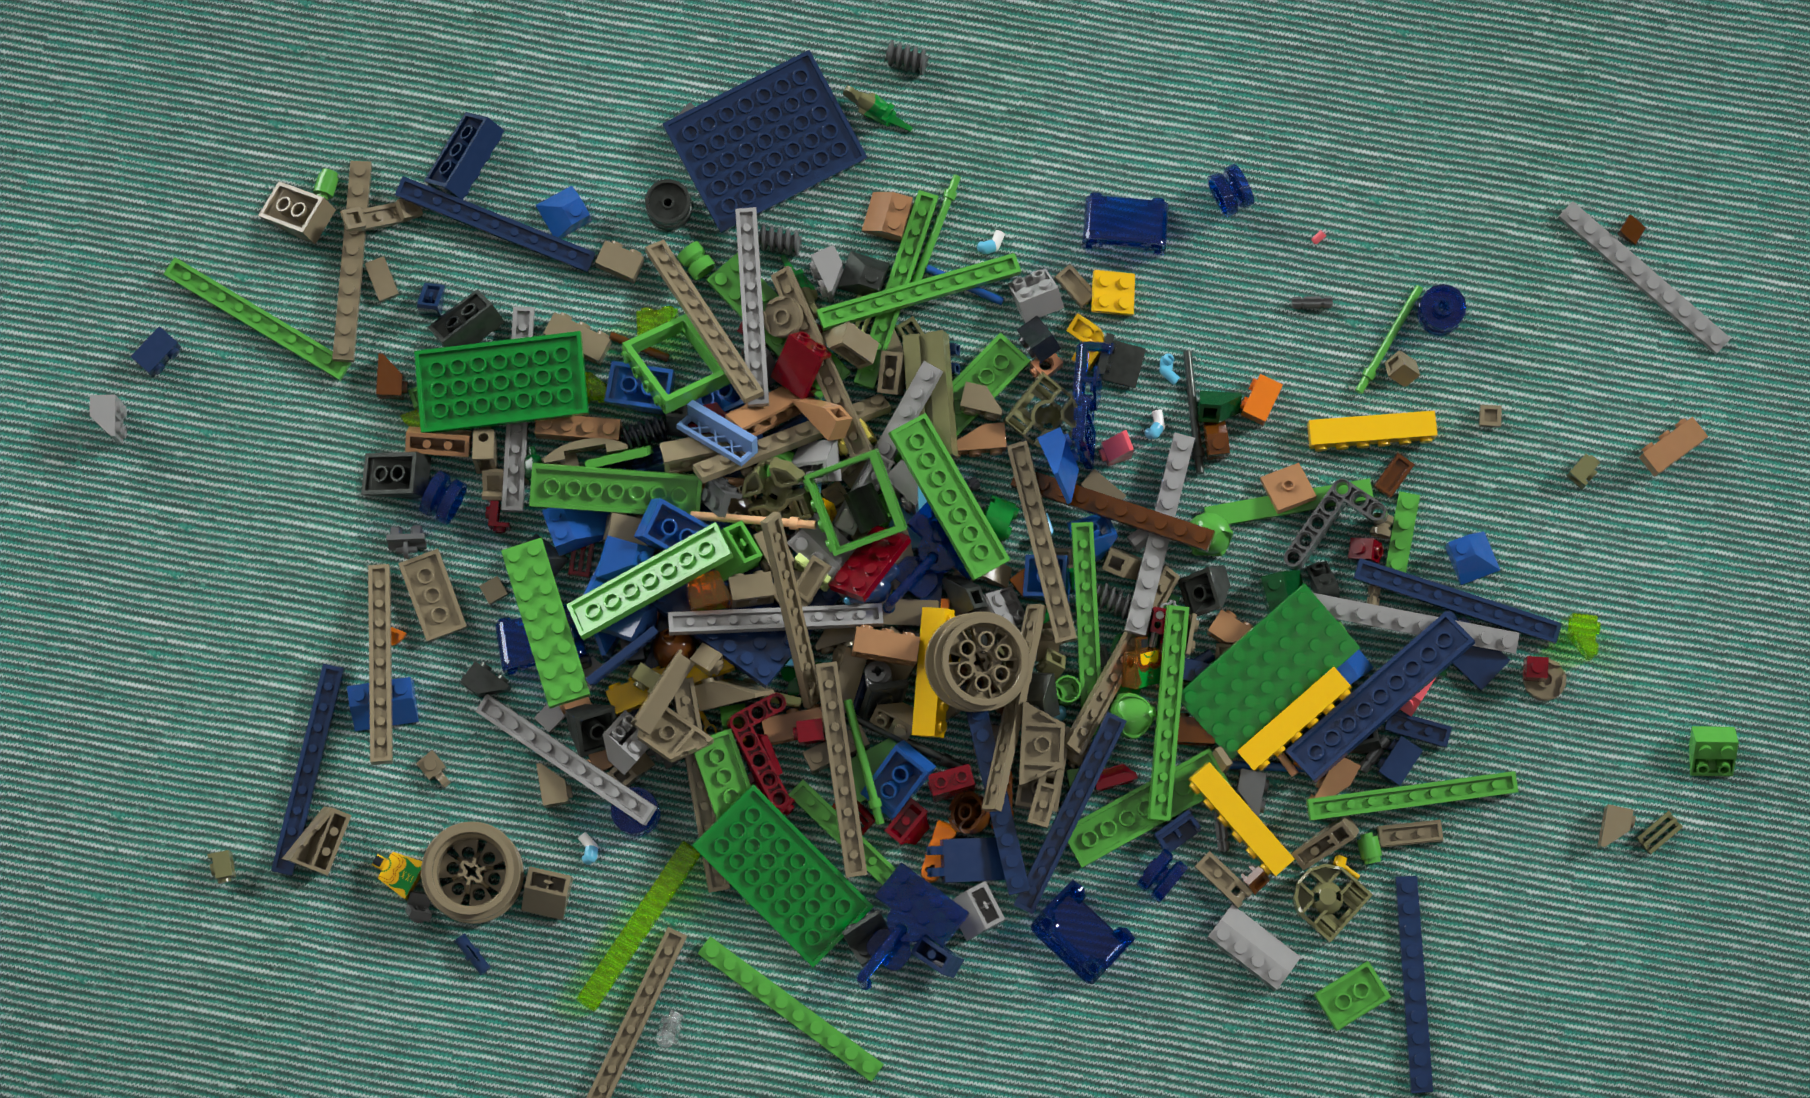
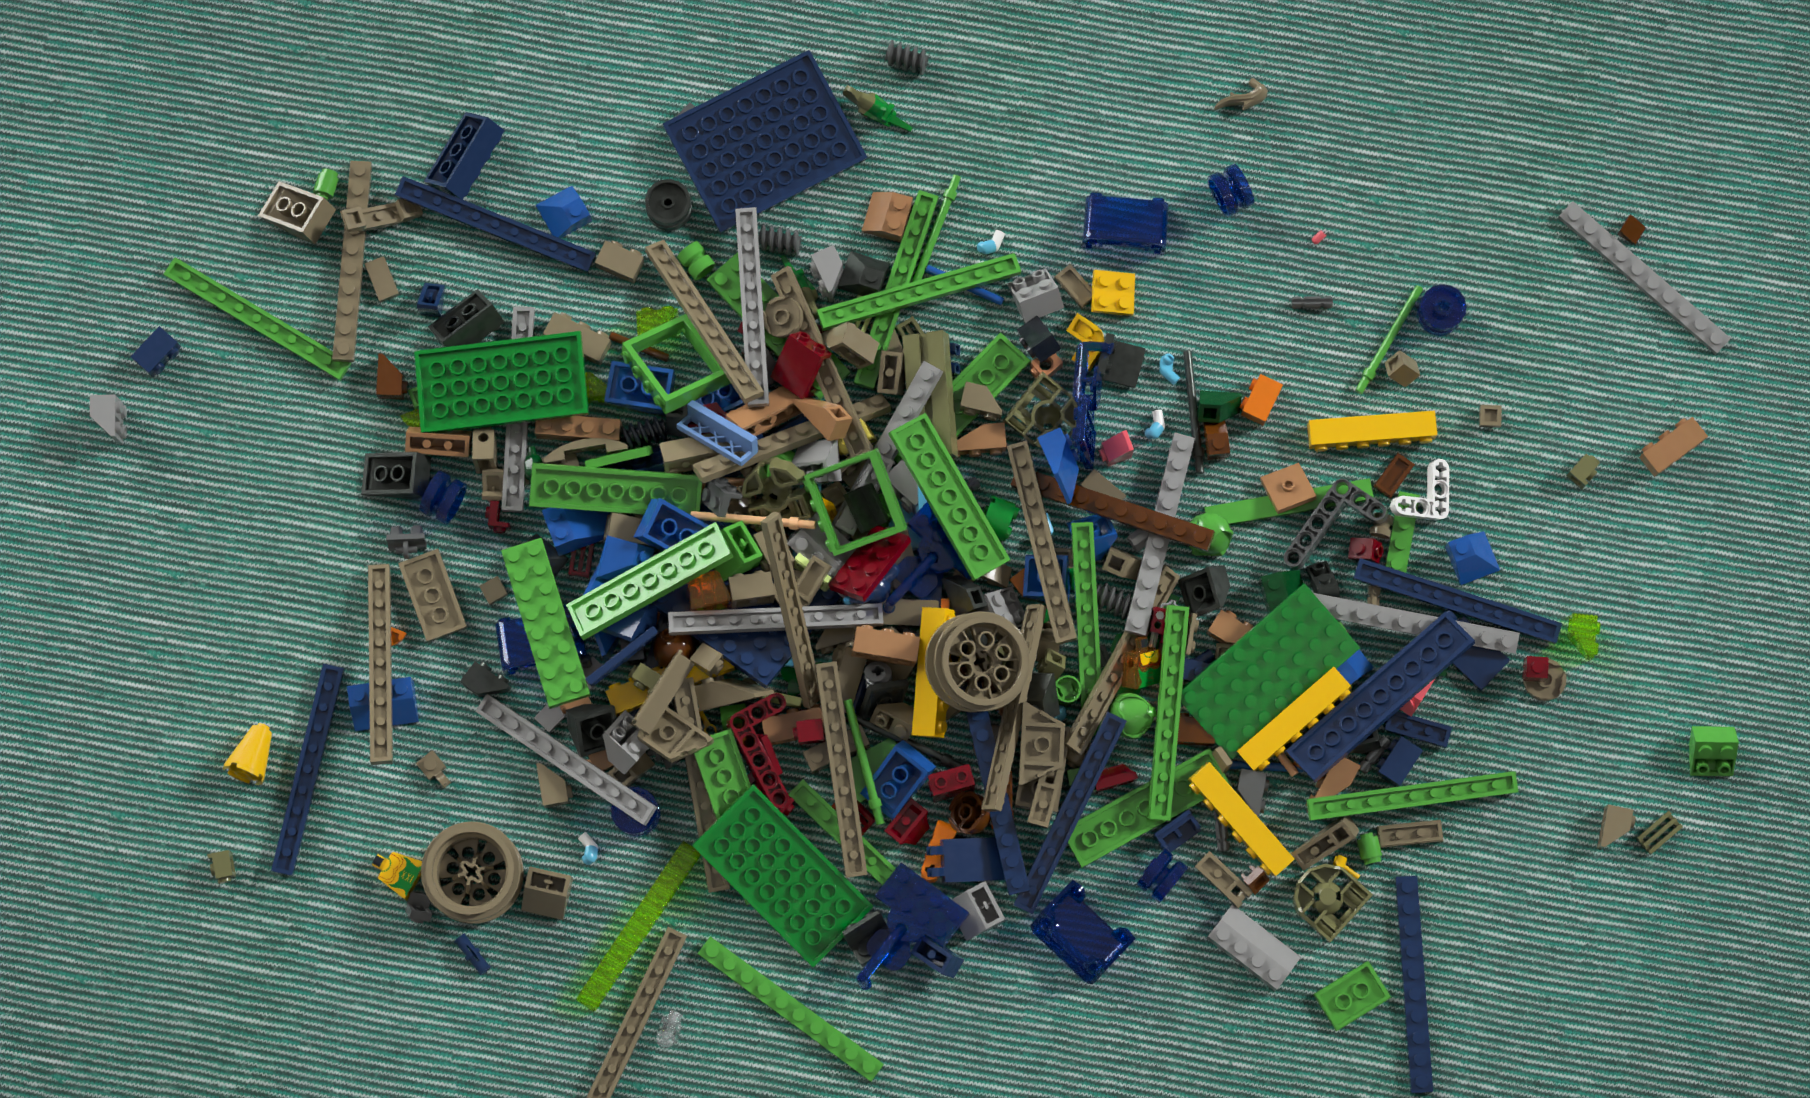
dark tan wedge [282,806,351,876] -> none
none -> yellow cone [223,723,272,785]
none -> dark tan piece [1214,78,1268,110]
none -> white beam [1390,459,1449,521]

